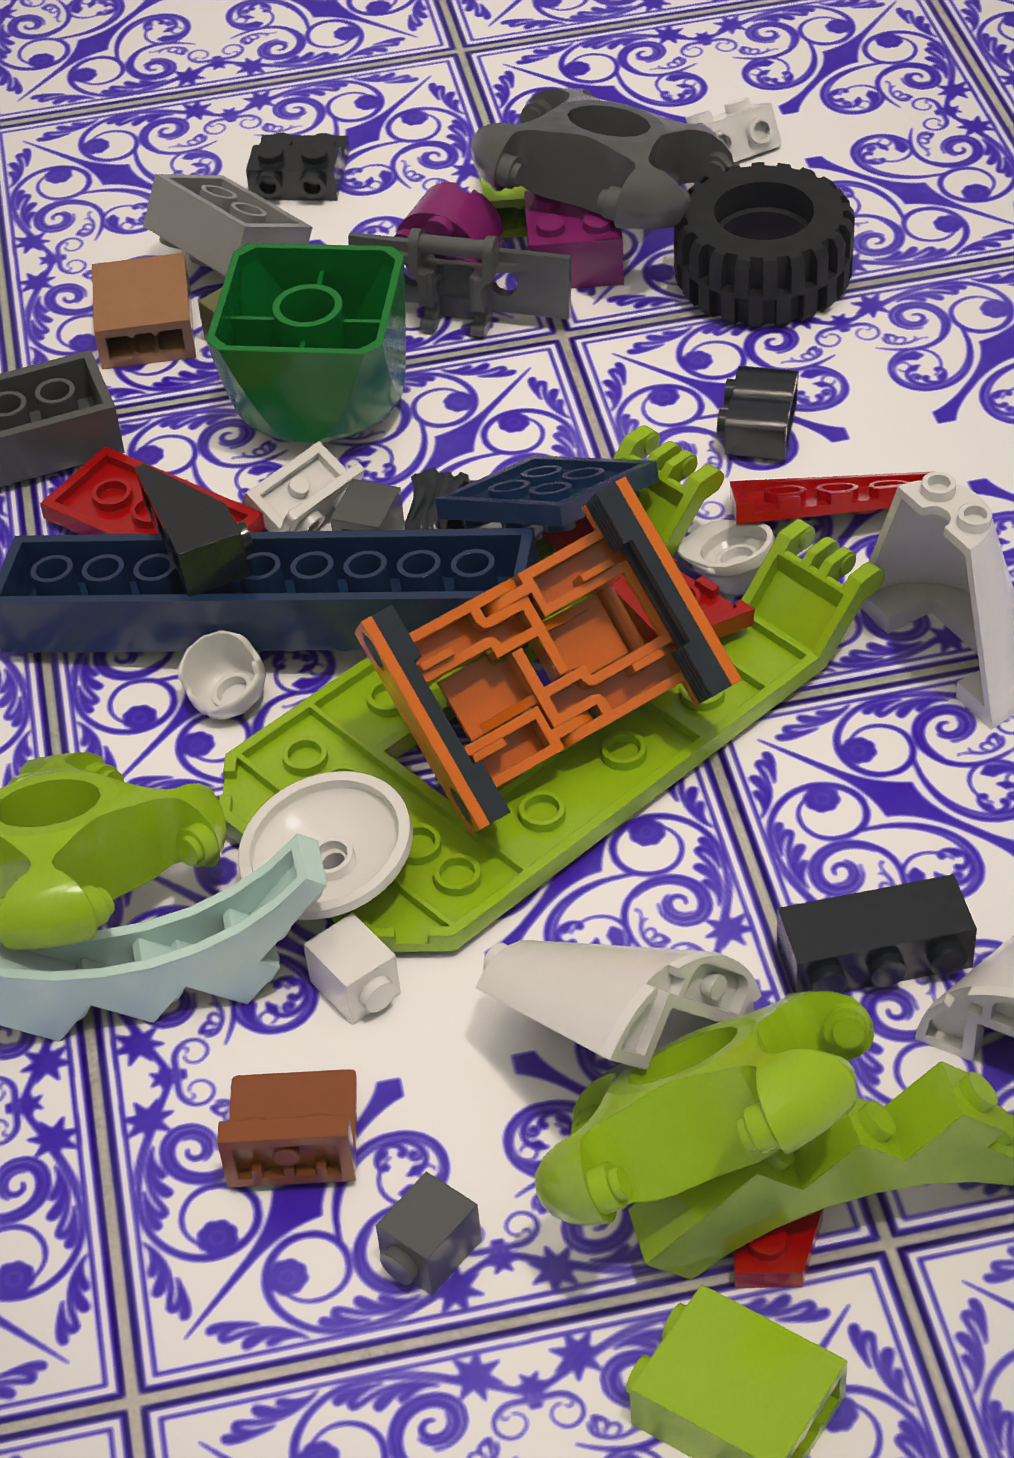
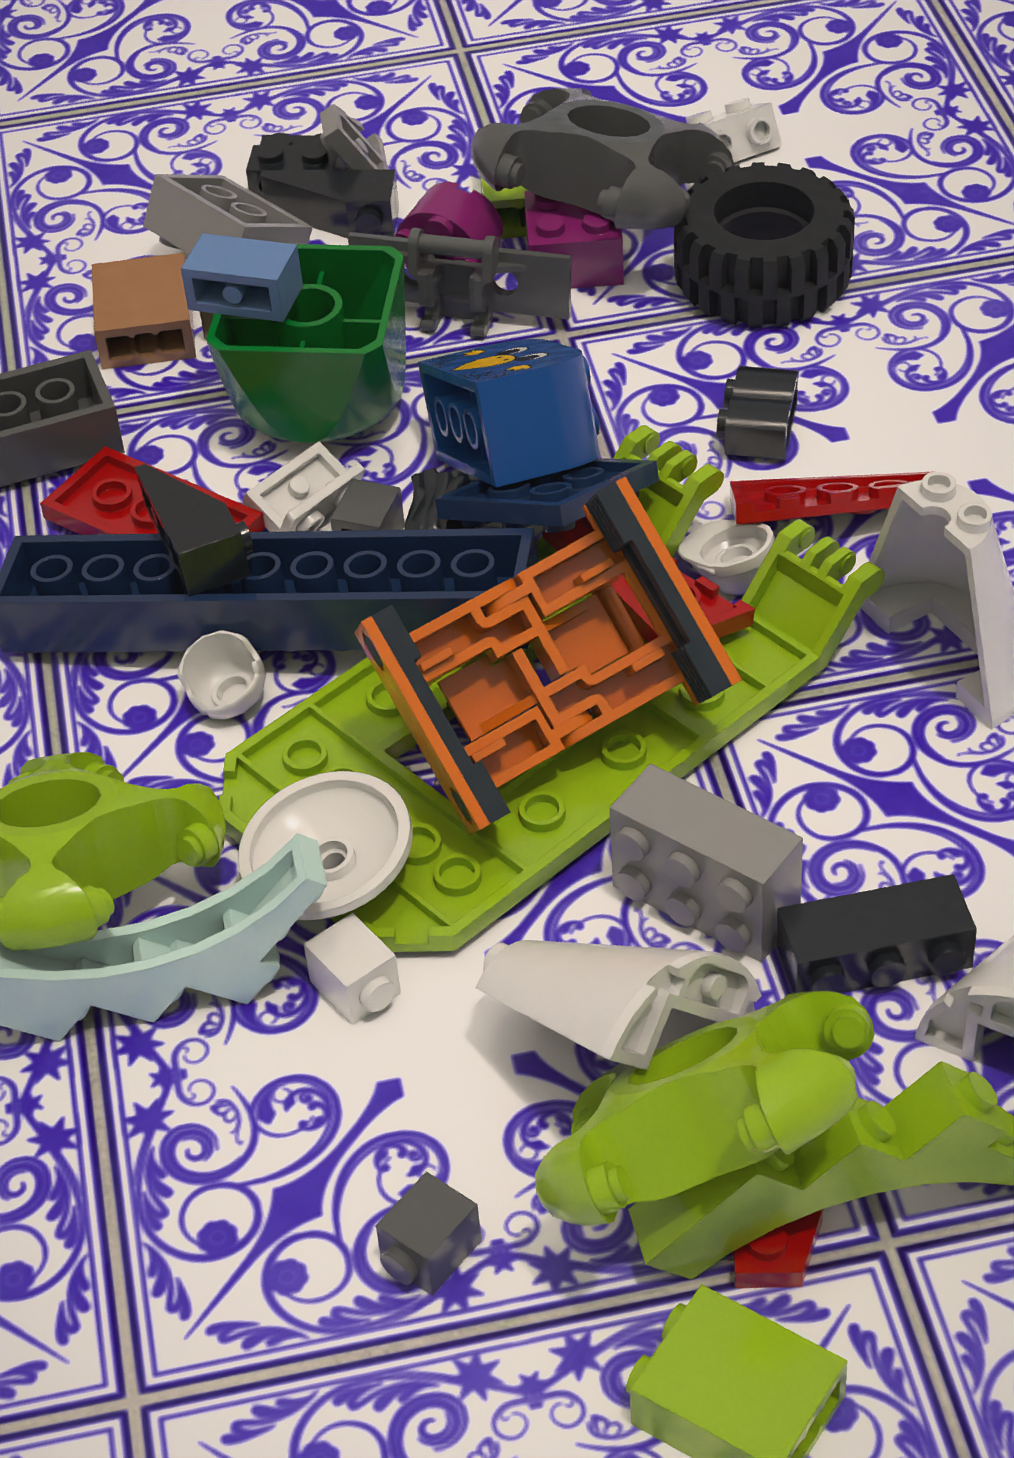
dark orange bracket [217,1069,357,1188] -> none
none -> medium blue brick [181,233,303,322]
none -> black slope [260,169,399,239]
none -> light grey wing [320,104,388,170]
none -> blue brick [418,339,600,487]
none -> light grey brick [609,763,803,963]

